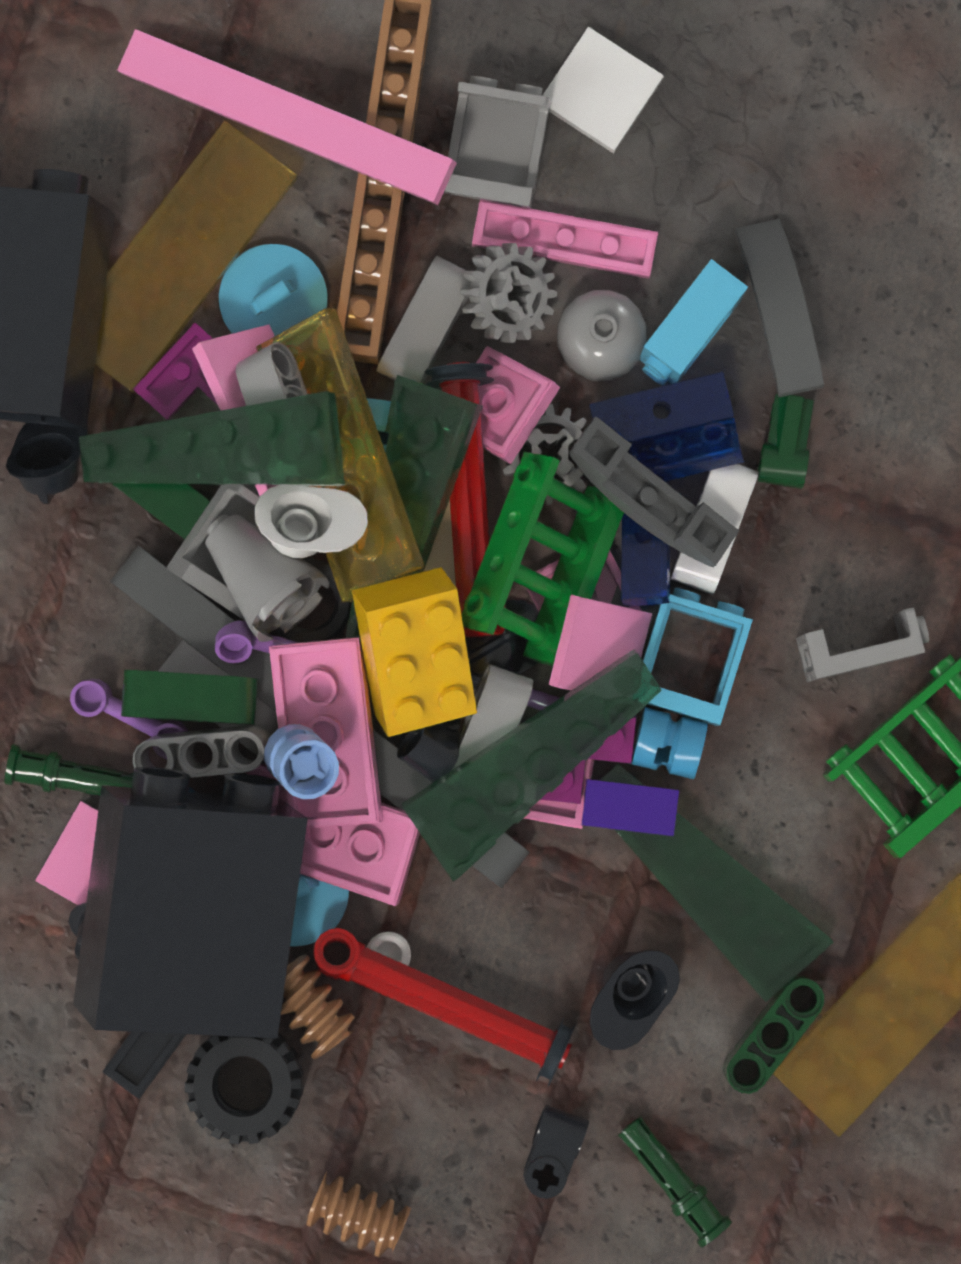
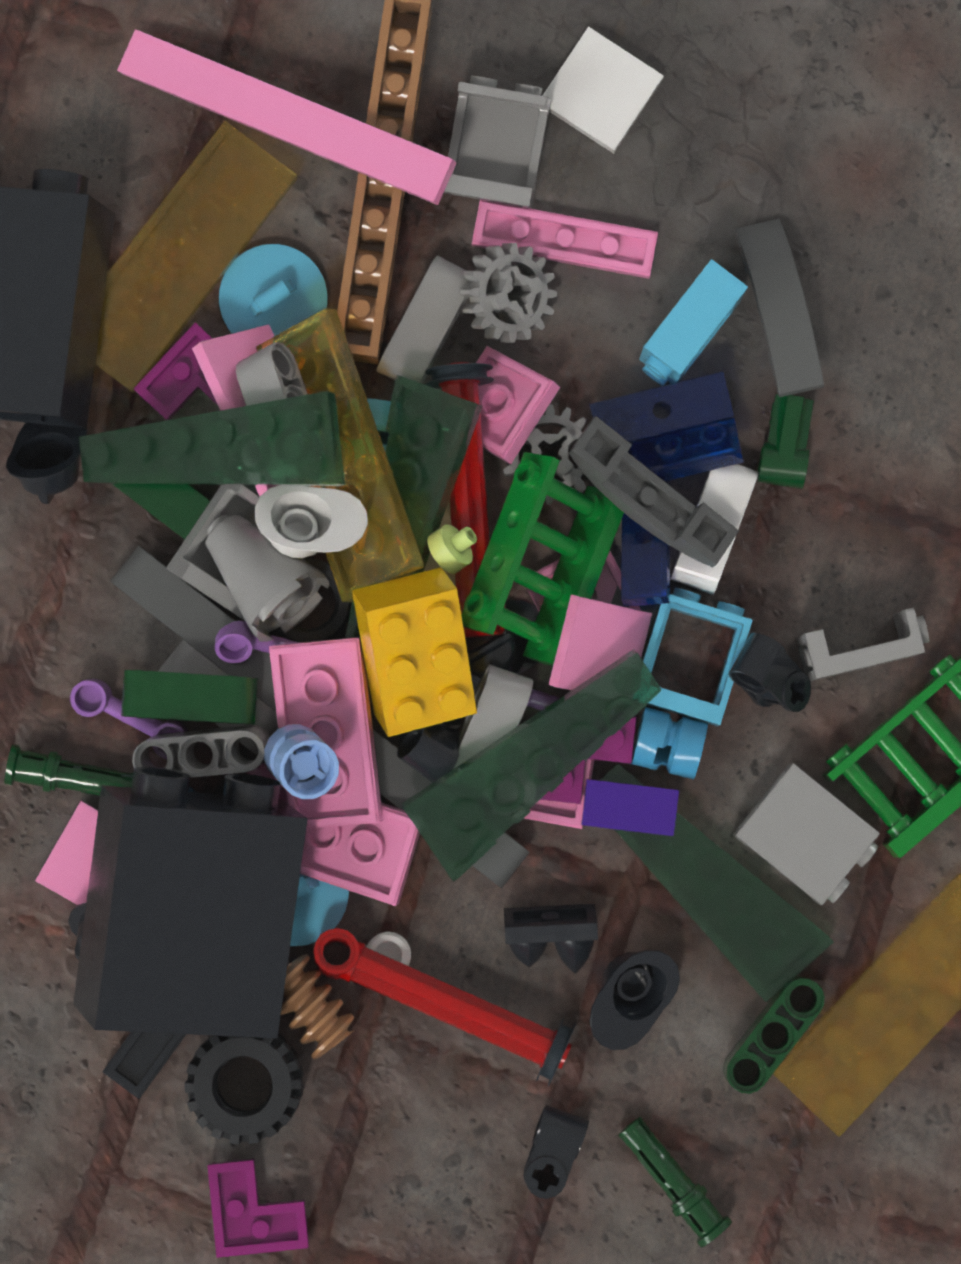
medium nougat piece [306,1171,411,1258] -> none
light grey cylinder [557,290,647,381] -> none
none -> magenta plate [207,1158,310,1258]
none -> yellowish green tile [427,524,477,574]
none -> black tile [504,904,598,974]
none -> black piece [729,633,811,712]
none -> light grey panel [732,763,880,905]

